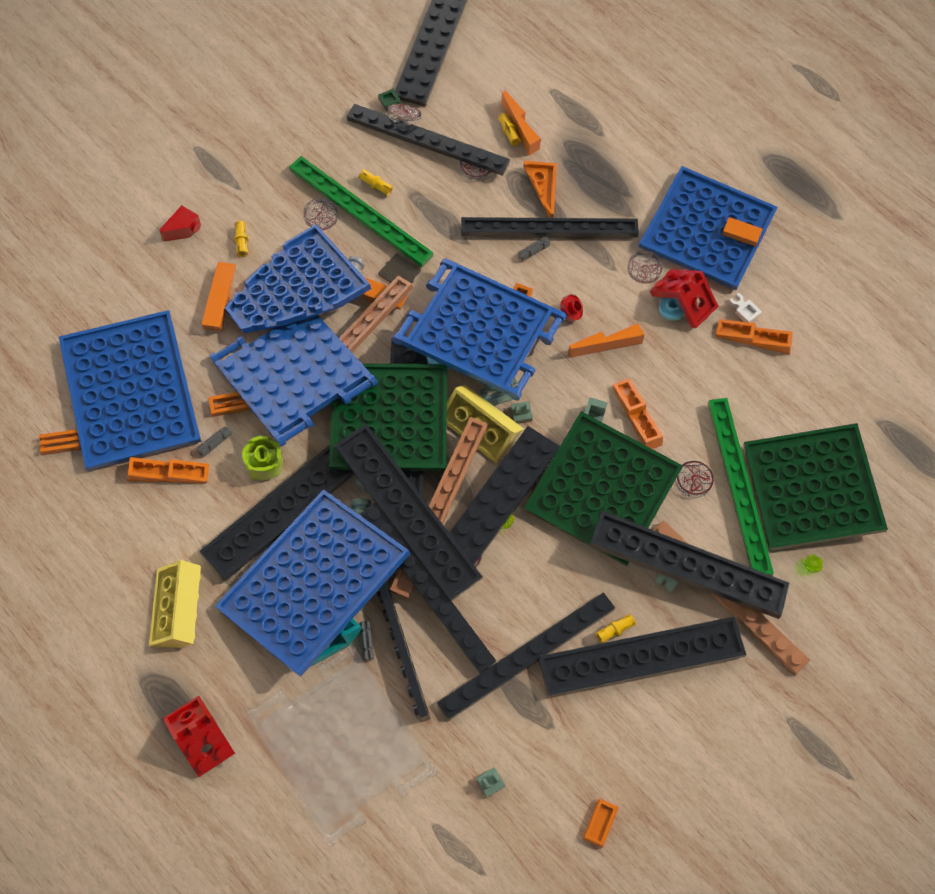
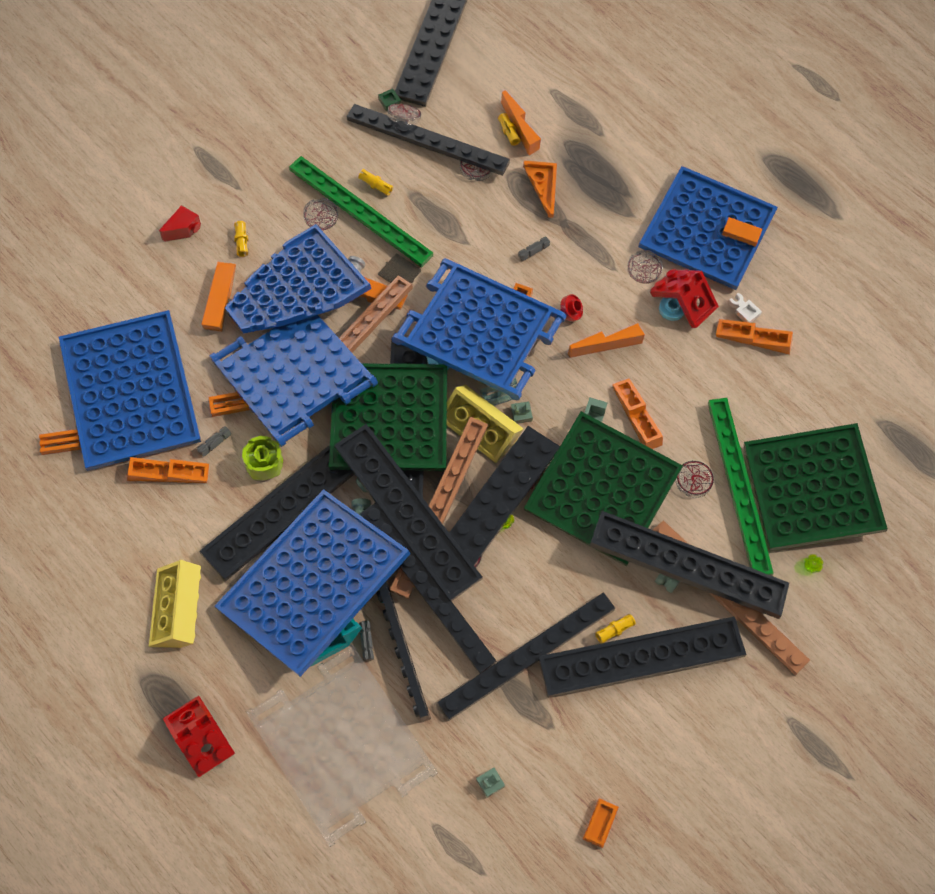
black plate [461,217,639,237] -> none

